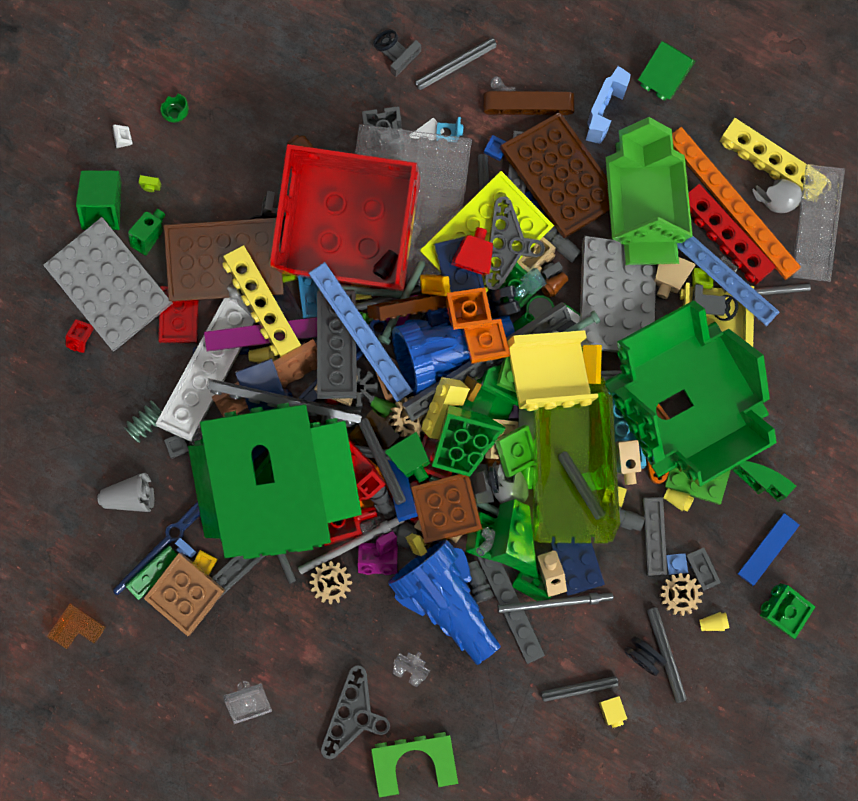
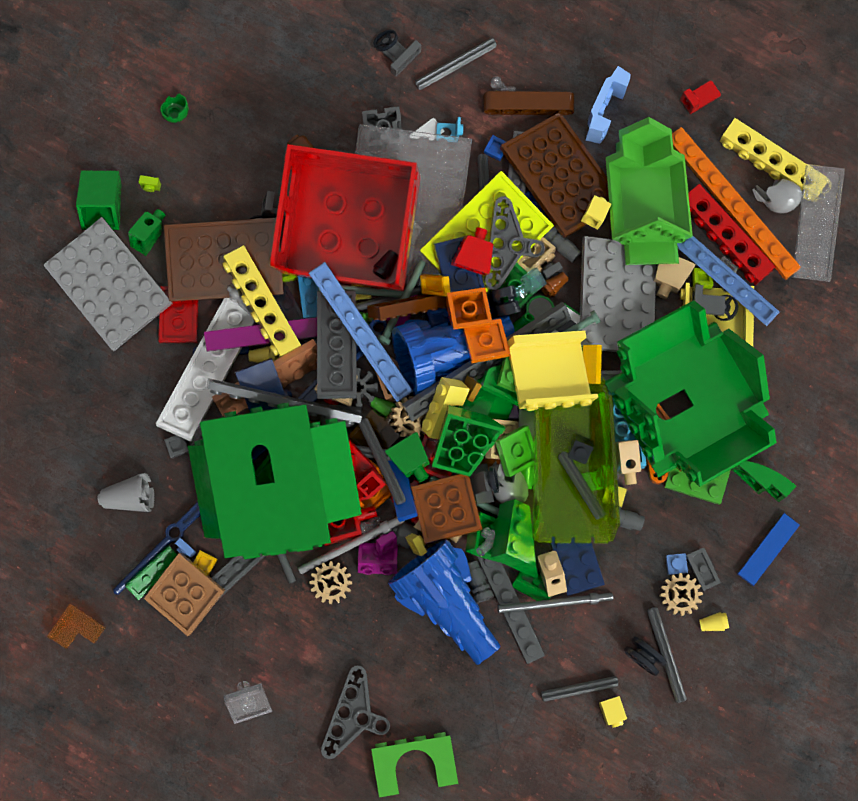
red bracket [66,319,93,353] -> none
white slope [113,125,132,148] -> none
sand green piece [124,400,162,443] -> none
dark grey axle [370,486,396,519] -> none
clear hips [392,651,430,687] -> none
green slope [638,41,696,101] -> none
flat silver tile [643,497,667,576] -> none
light yellow cone [664,488,694,512] -> none
dark grey bar [754,283,811,295] -> none
green plate [759,583,815,639] -> none
none -> black brick [568,433,594,464]
none -> light yellow brick [581,195,611,230]
none -> red bracket [680,81,721,115]

